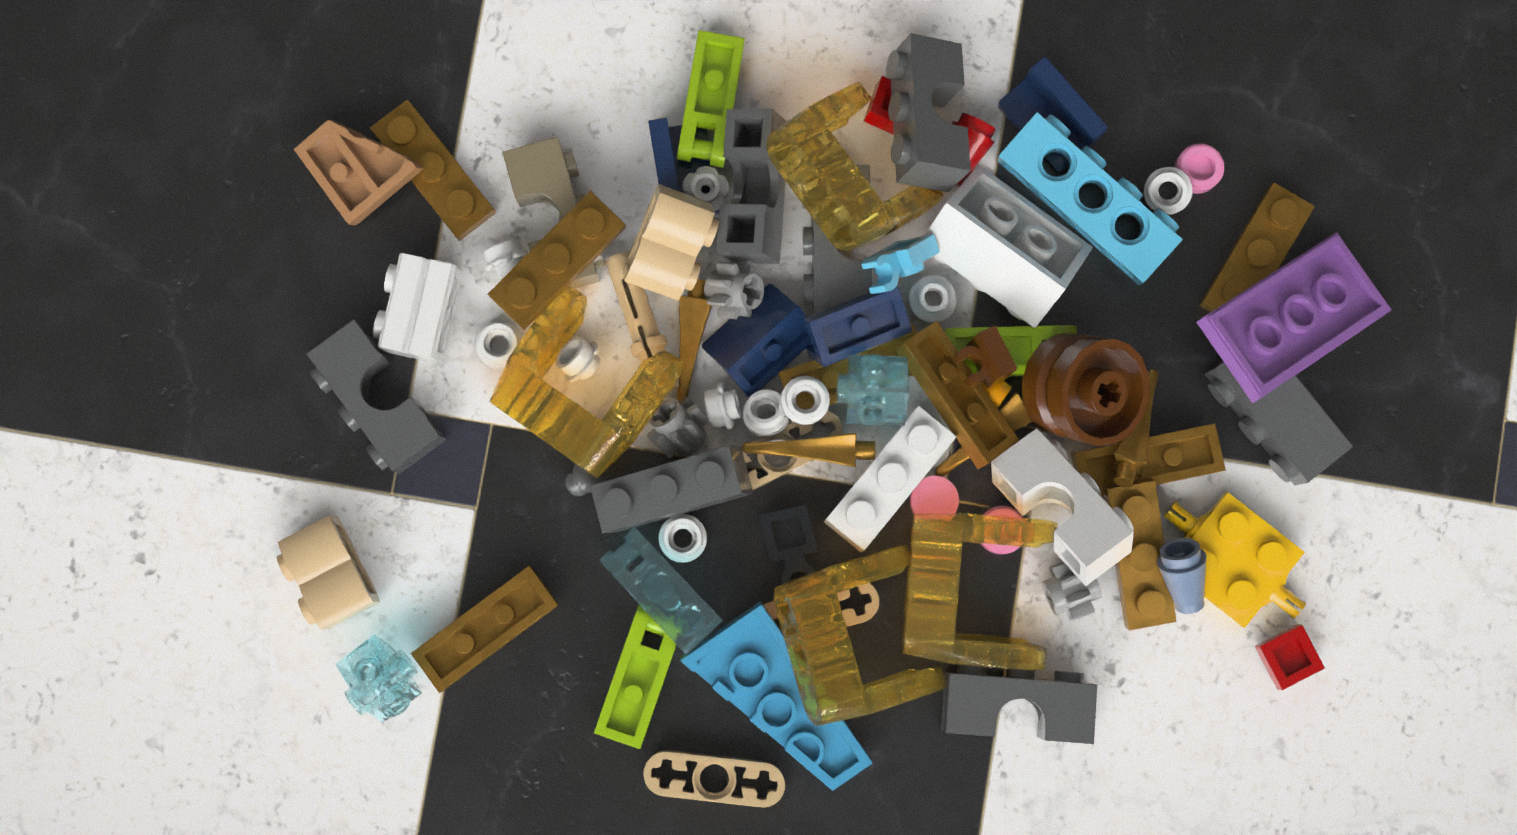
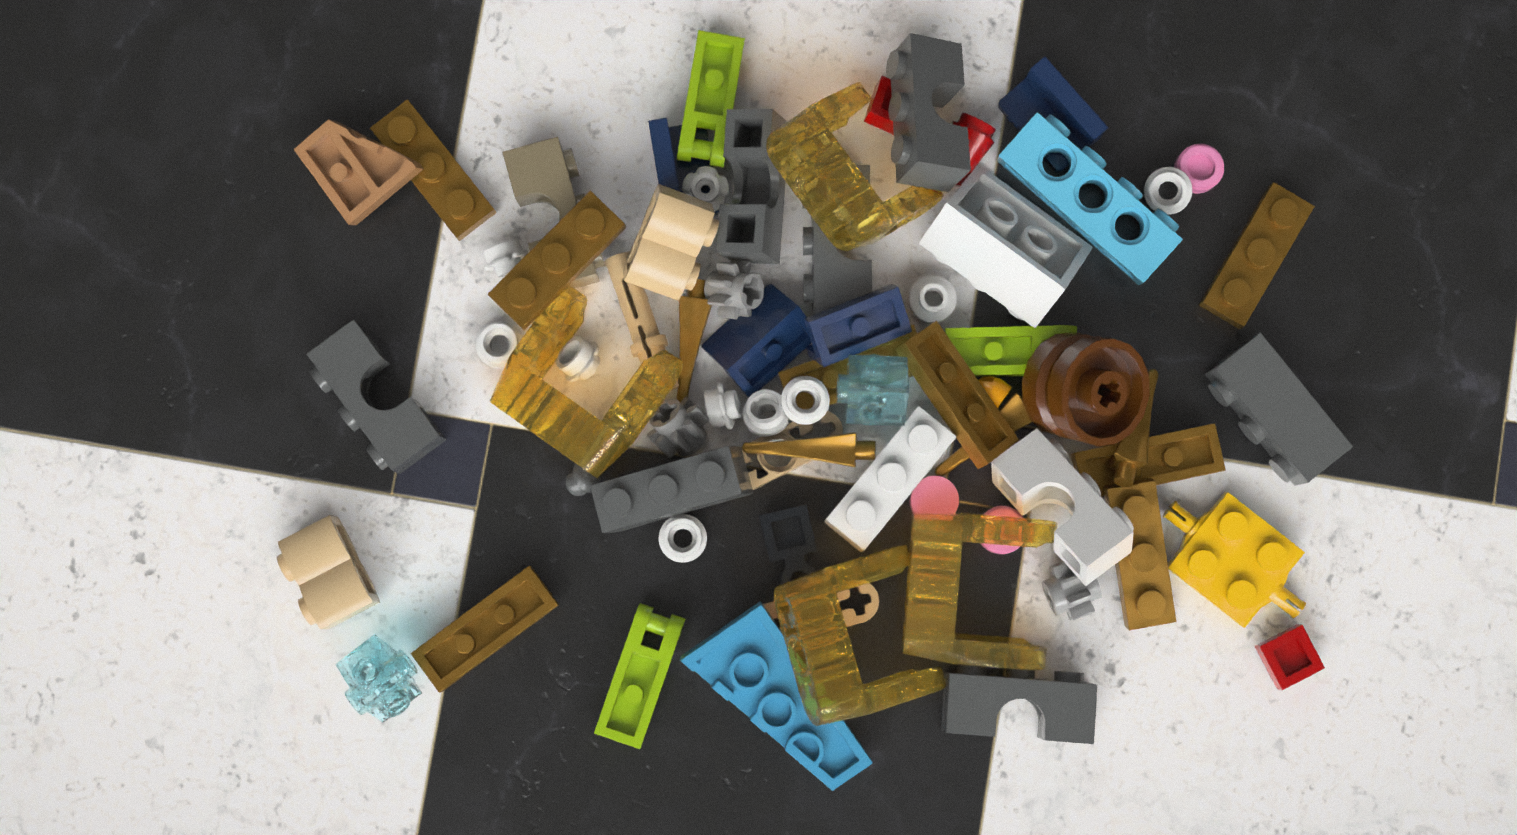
white brick [373,253,462,364] -> none
clear light blue plate [599,527,723,655] -> none
tan beam [643,750,785,808] -> none
medium azure plate [861,234,940,294] -> none
reddish brown tile [953,325,1017,388] -> none
sand blue cone [1157,538,1207,614] -> none
medium lavender tile [1197,232,1391,403] -> none

